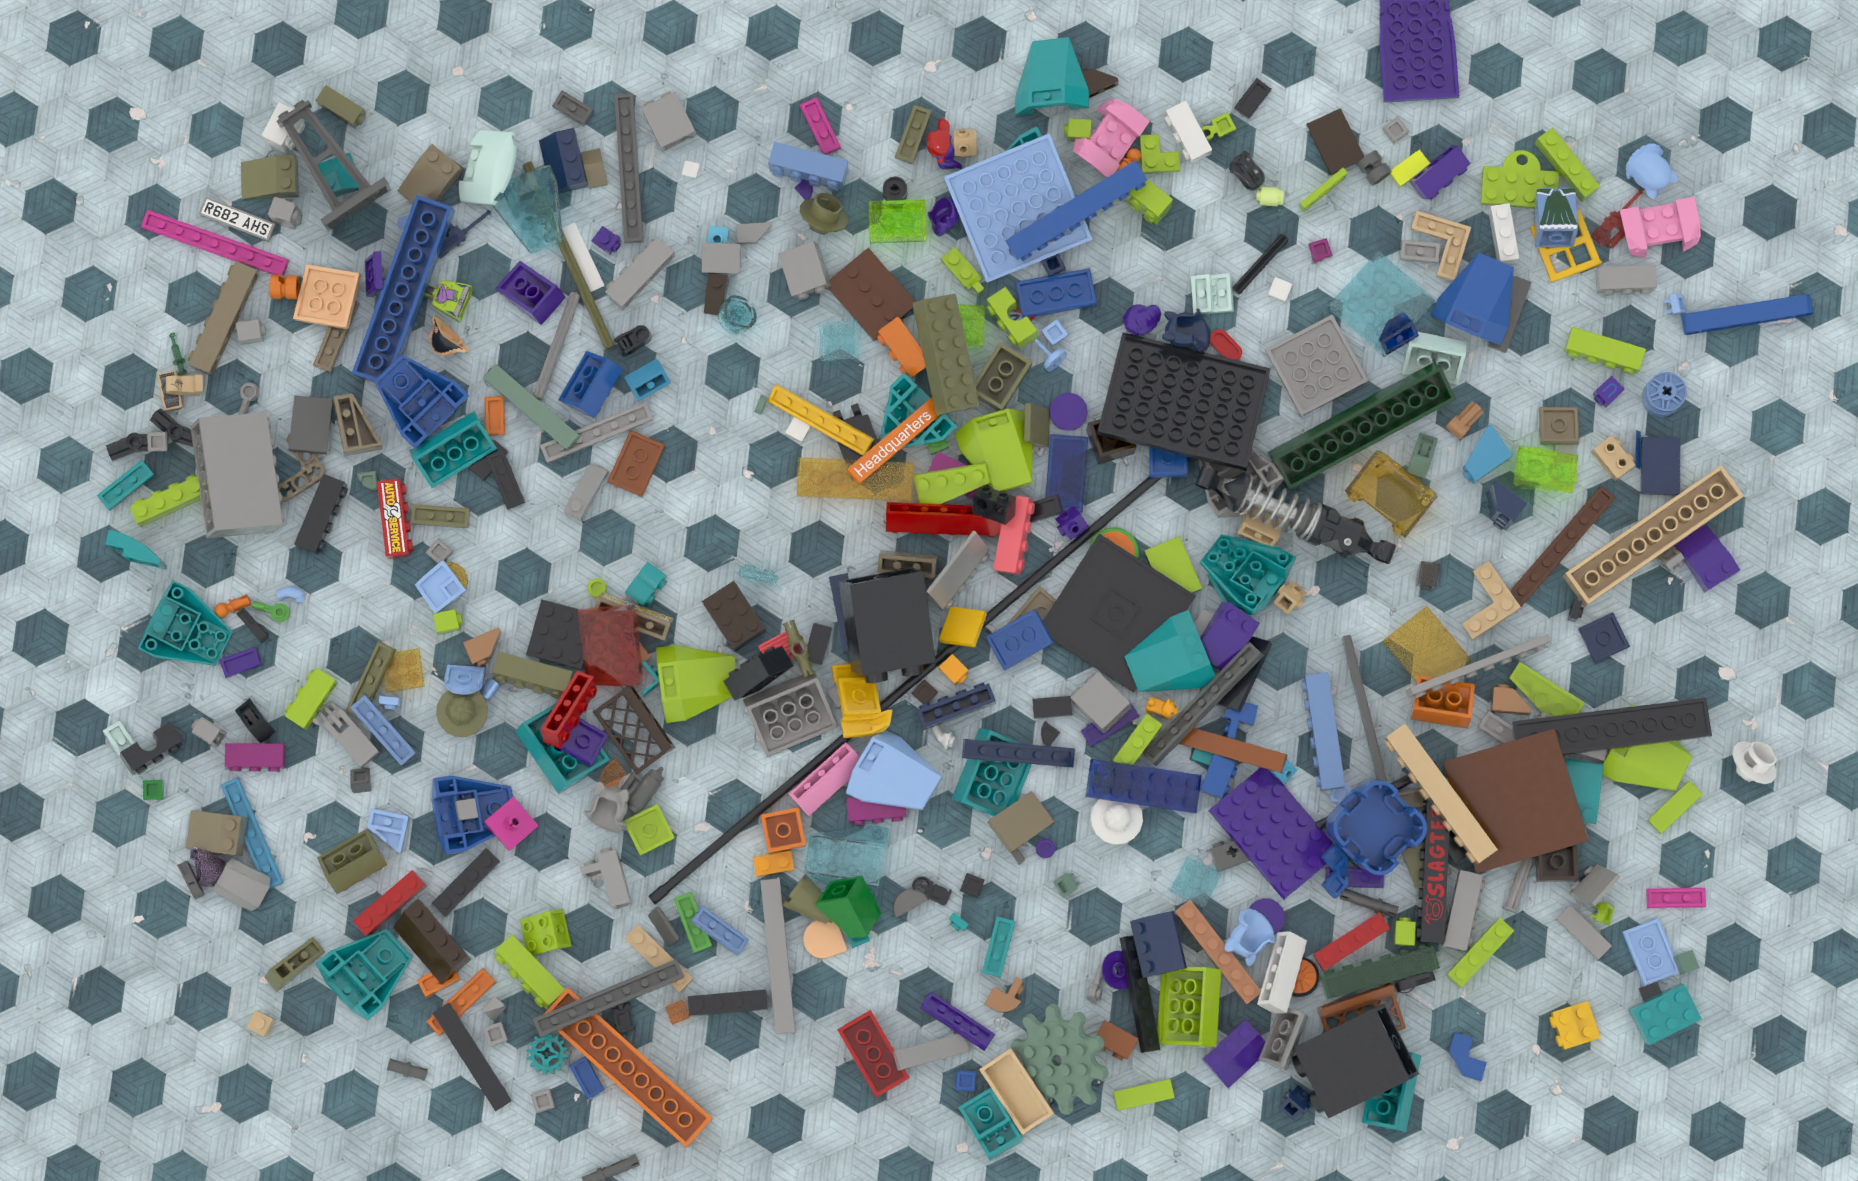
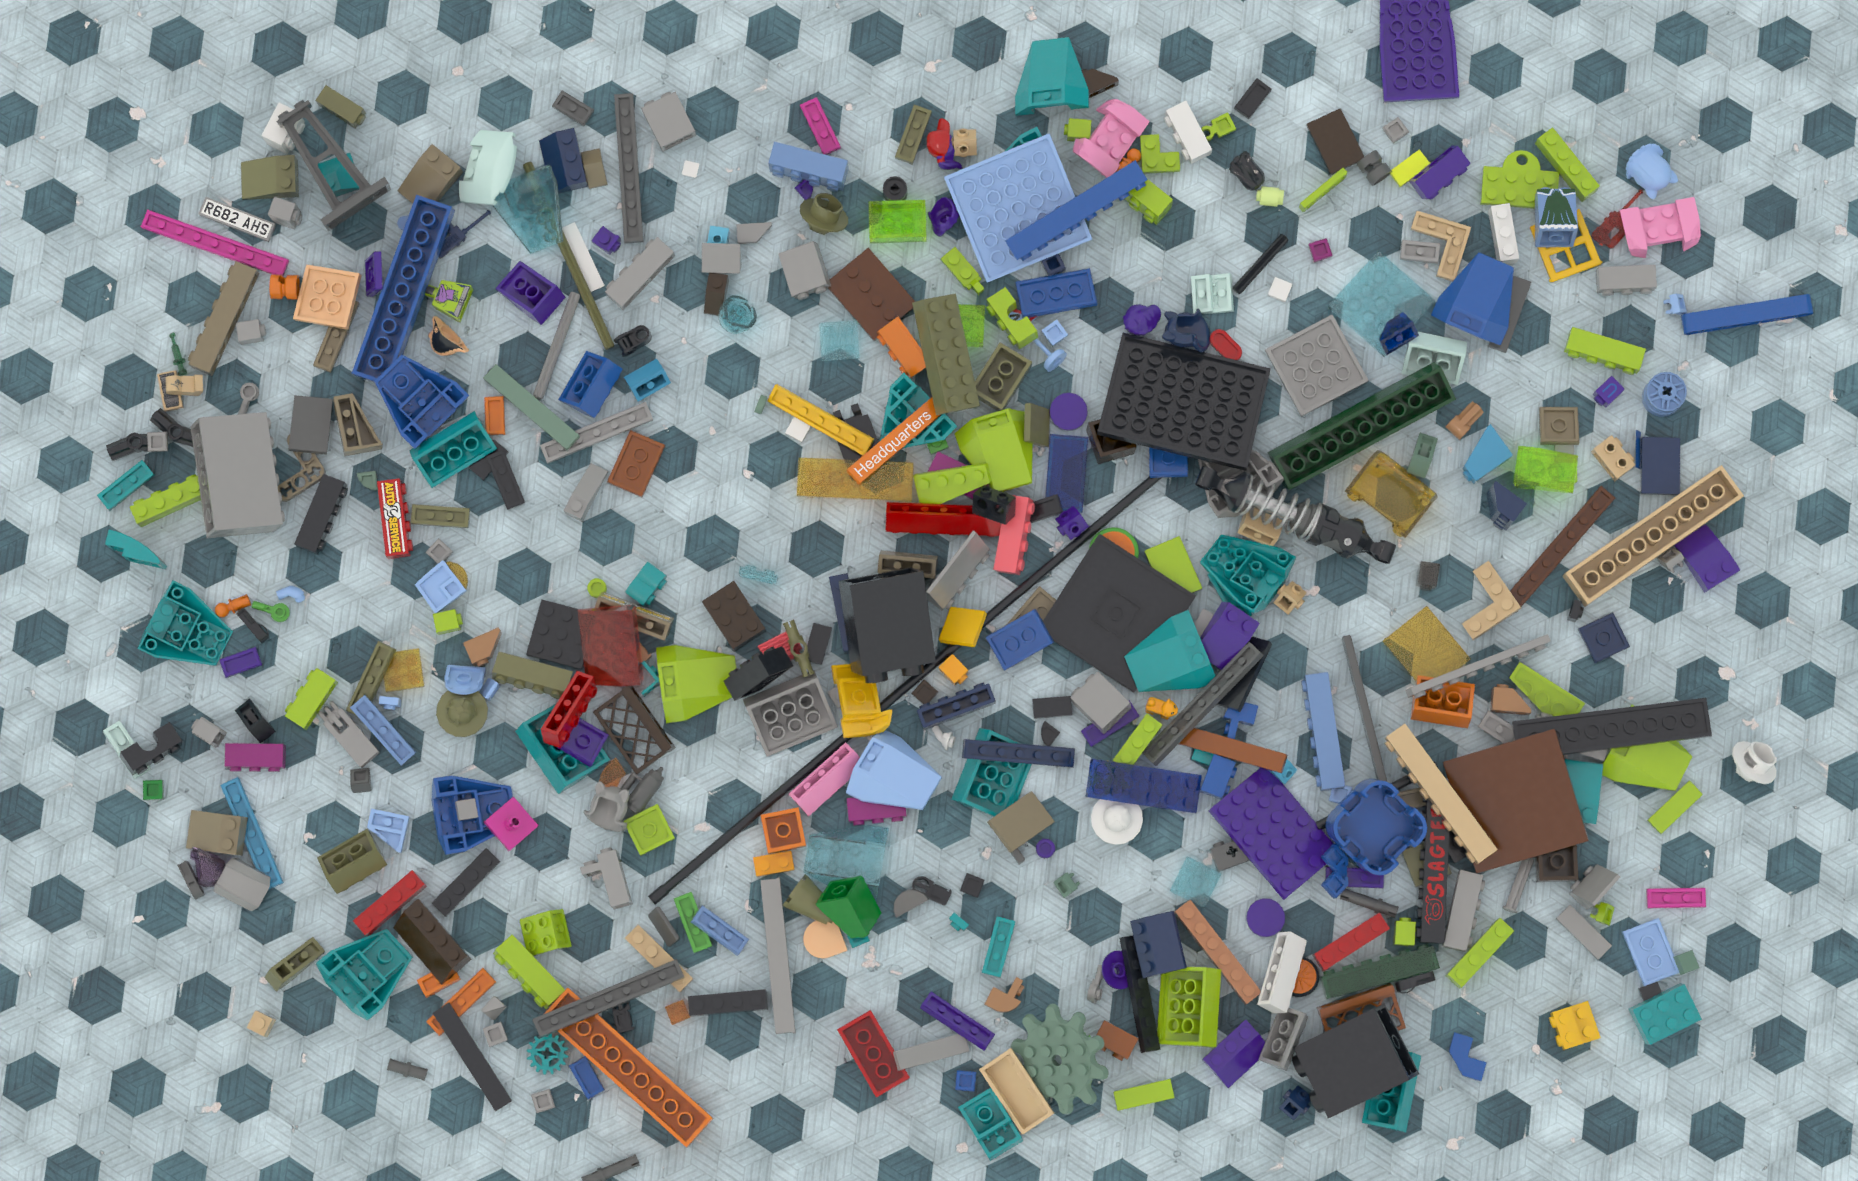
light blue hair [1224,908,1275,966] -> none

